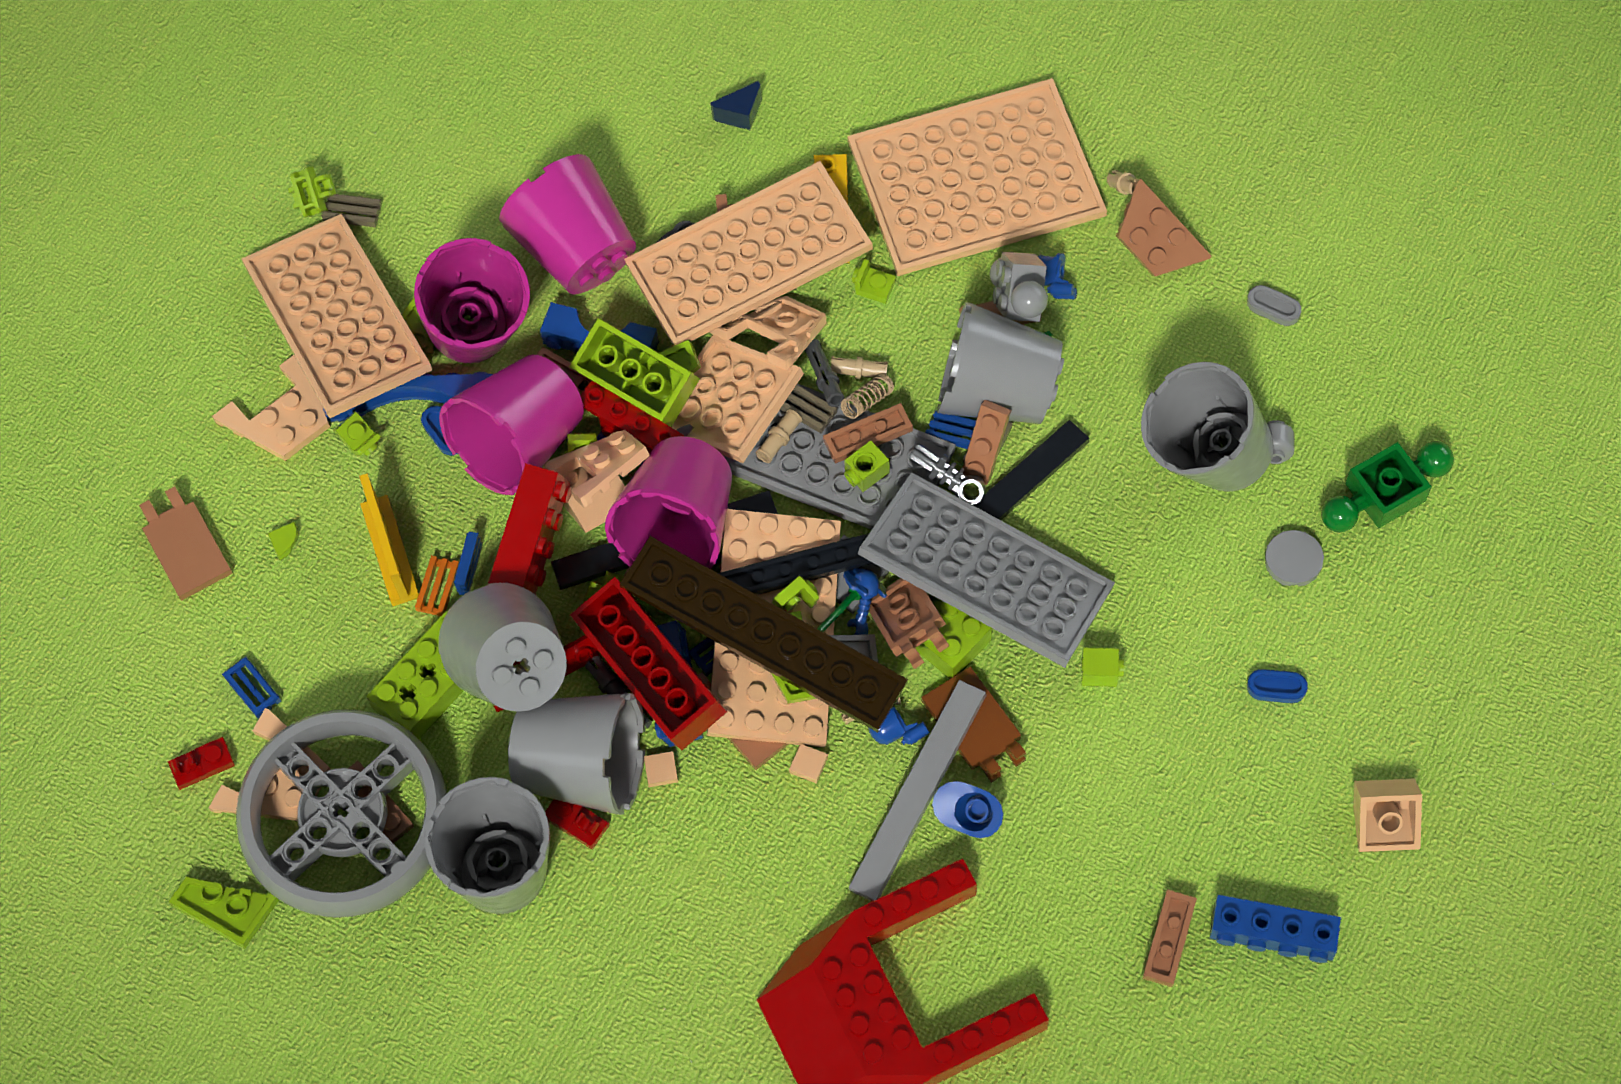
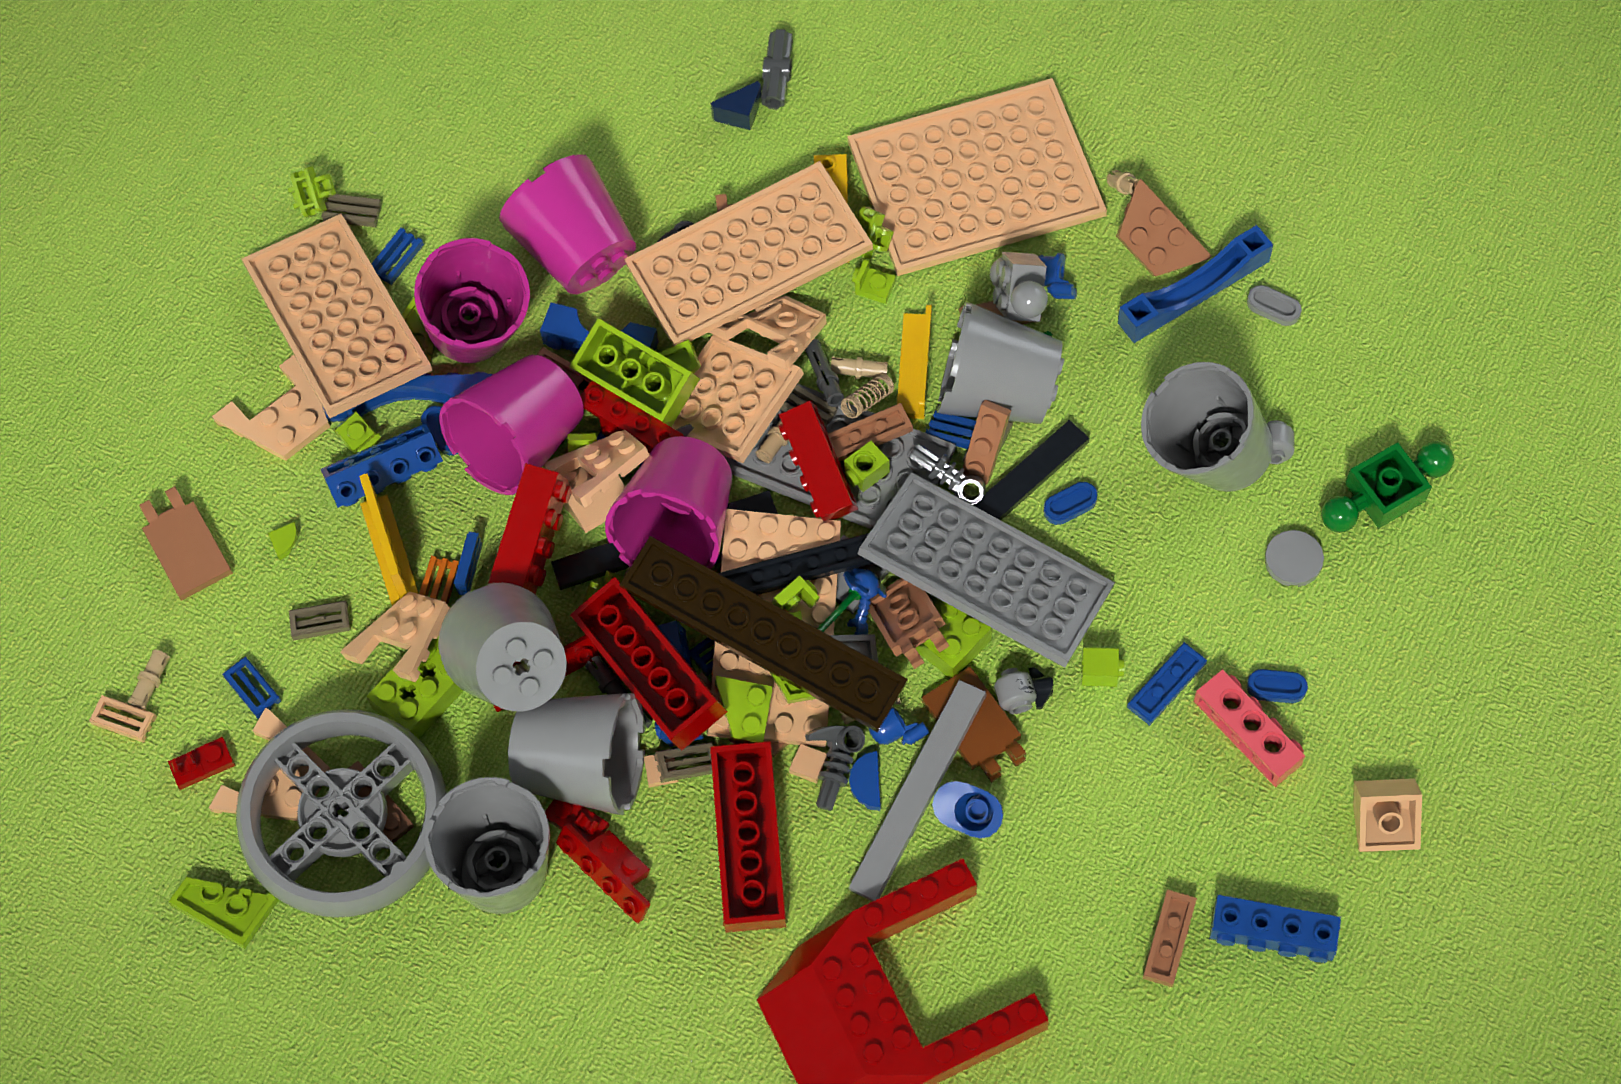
none -> light nougat tile [89,695,157,743]
none -> tan pin [128,650,170,709]
none -> dark tan tile [289,600,351,641]
none -> blue brick [321,423,443,507]
none -> light nougat wing [340,591,450,682]
none -> blue tile [371,228,424,285]
none -> red bracket [556,823,650,924]
none -> dark tan tile [654,742,713,783]
none -> red brick [710,741,786,933]
none -> lime wing [715,676,773,743]
none -> dark grey piece [761,29,793,110]
none -> red brick [778,401,859,521]
none -> dark grey piece [805,726,865,811]
none -> blue tile [849,751,880,811]
none -> lime piece [854,207,894,259]
none -> yellow panel [897,305,932,419]
none -> light grey head [994,668,1037,714]
none -> black piece [1029,667,1053,710]
none -> blue tile [1043,482,1098,525]
none -> blue arch [1118,225,1273,343]
none -> blue tile [1127,642,1207,726]
none -> coral brick [1194,669,1305,787]

